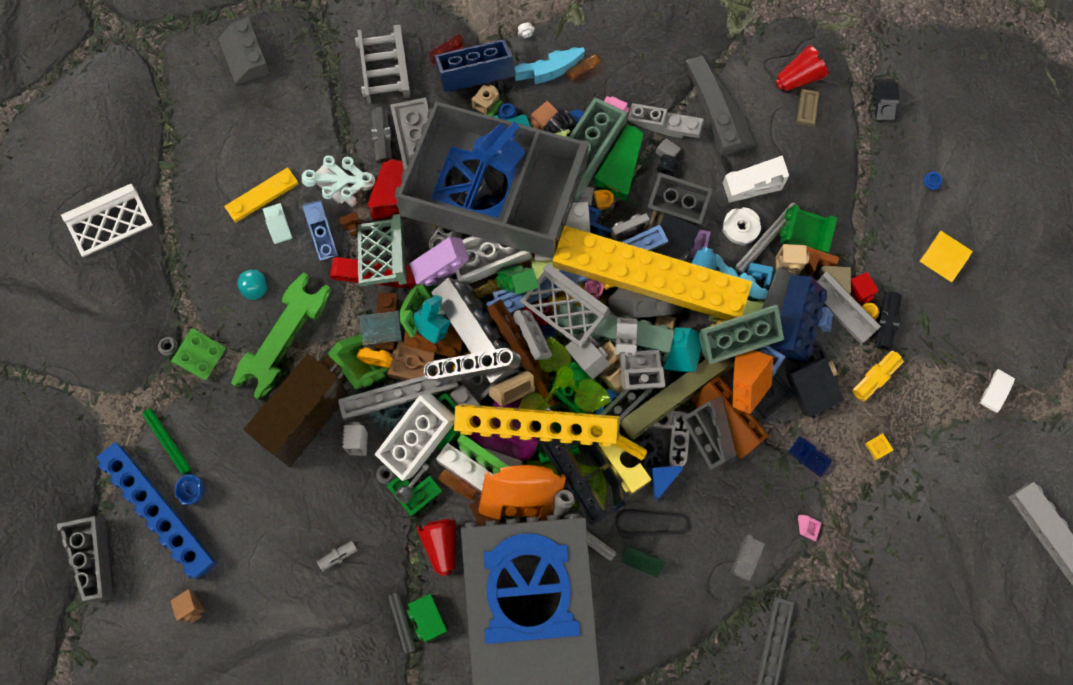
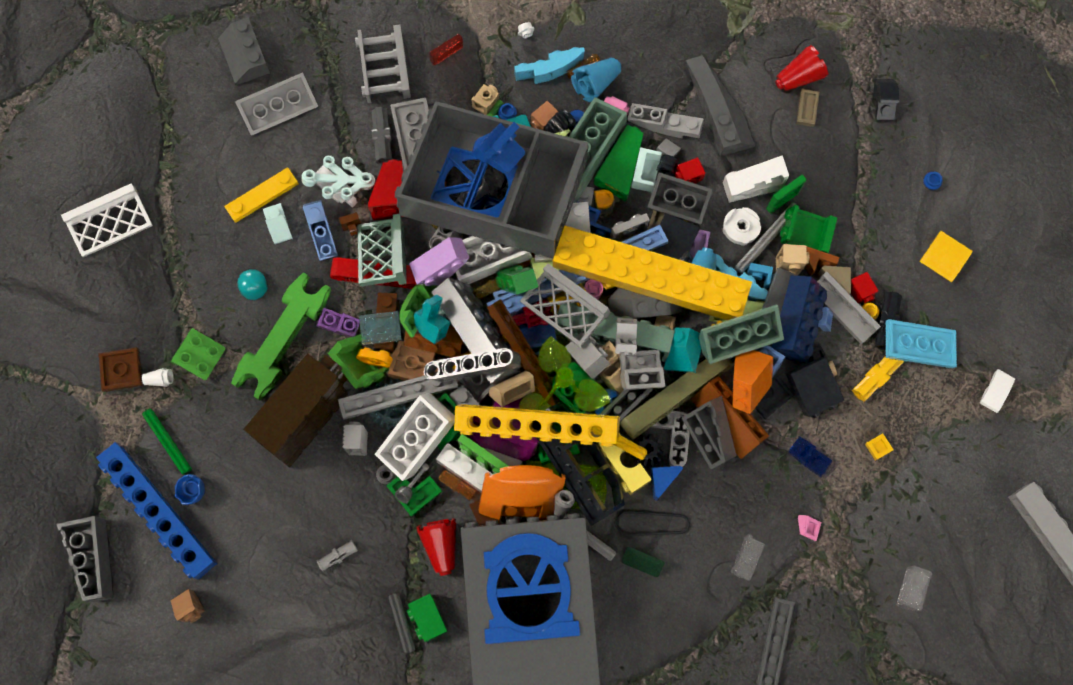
flat silver plate [158,337,178,356] -> none
dark blue brick [434,39,515,92] -> none
light grey hinge [513,310,552,360] -> none
none -> reddish brown plate [98,347,143,392]
none -> white cone [142,368,174,387]
none -> light grey slope [235,72,318,136]
none -> medium lavender slope [316,308,361,337]
none -> dark azure cone [571,58,621,102]
none -> light aqua panel [631,147,662,192]
none -> red brick [675,157,706,184]
none -> green plate [766,174,806,214]
none -> medium azure tile [886,319,957,368]
none -> clear brick [896,565,932,612]

